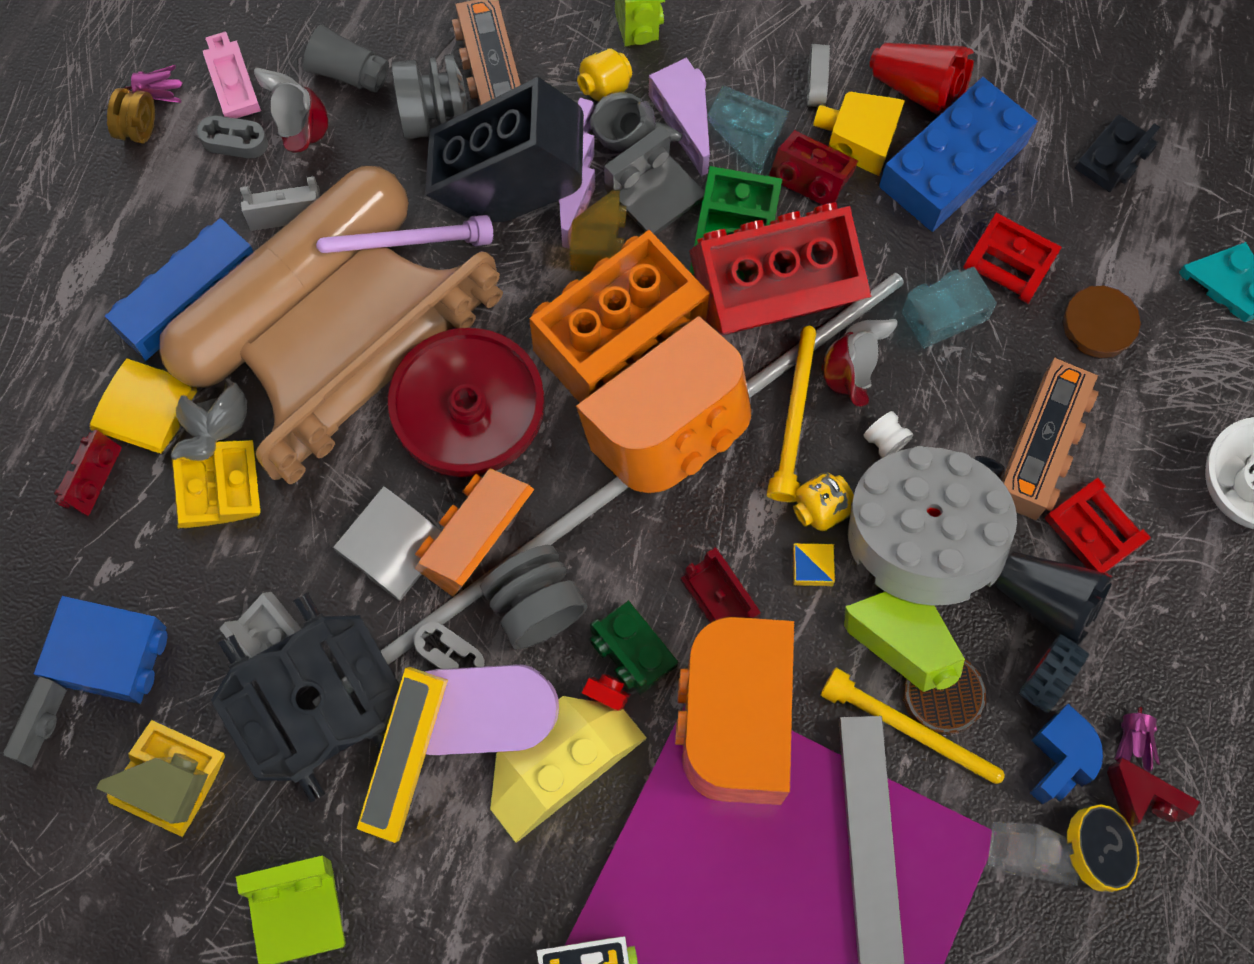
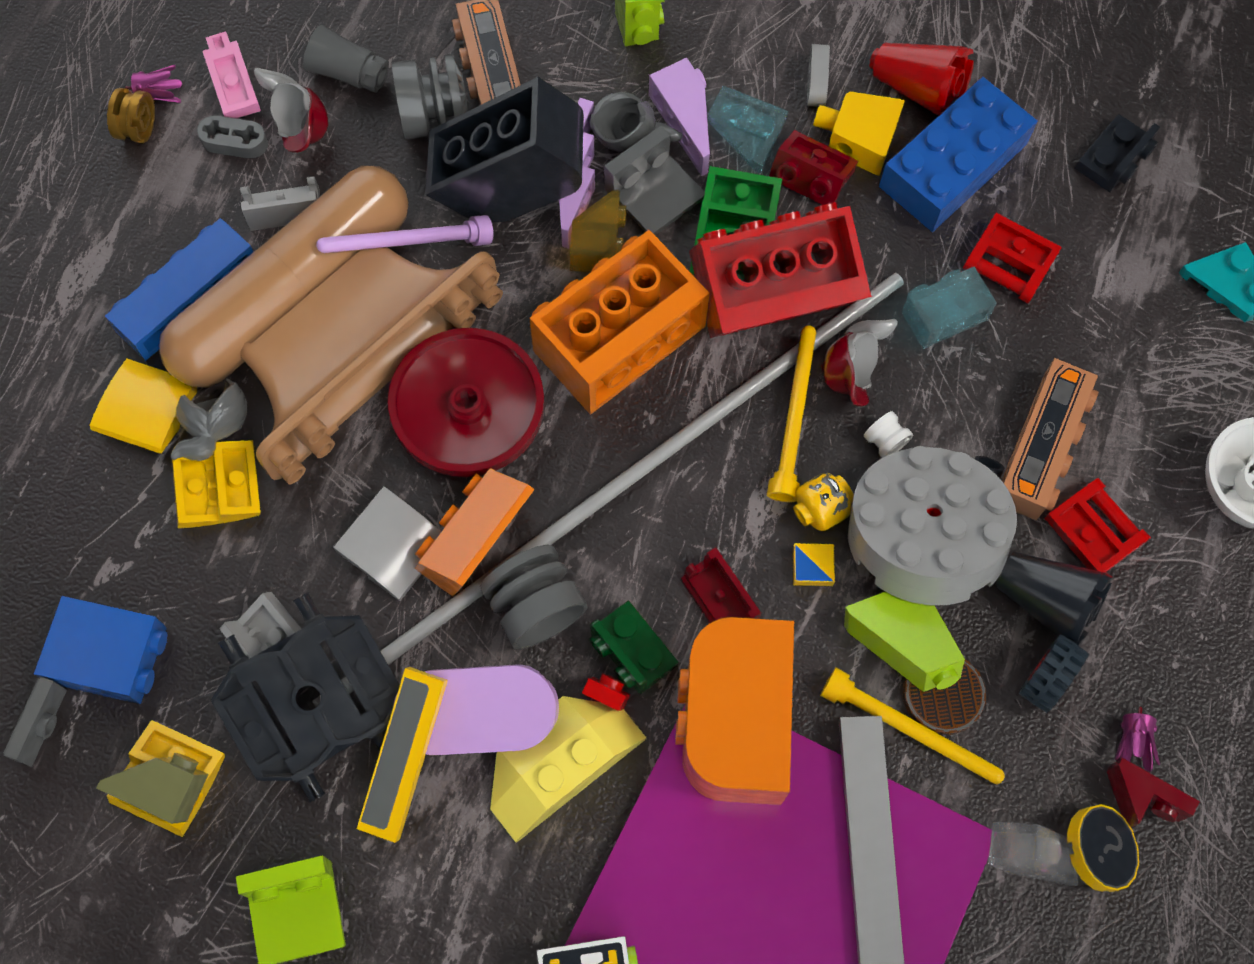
dark red hinge [54,429,122,516] -> none
light grey beam [414,622,484,669] -> none
orange brick [576,316,751,493] -> none
yellow head [577,48,632,102] -> none
blue brick [1030,704,1103,804] -> none
reddish brown tile [1062,285,1141,358] -> none

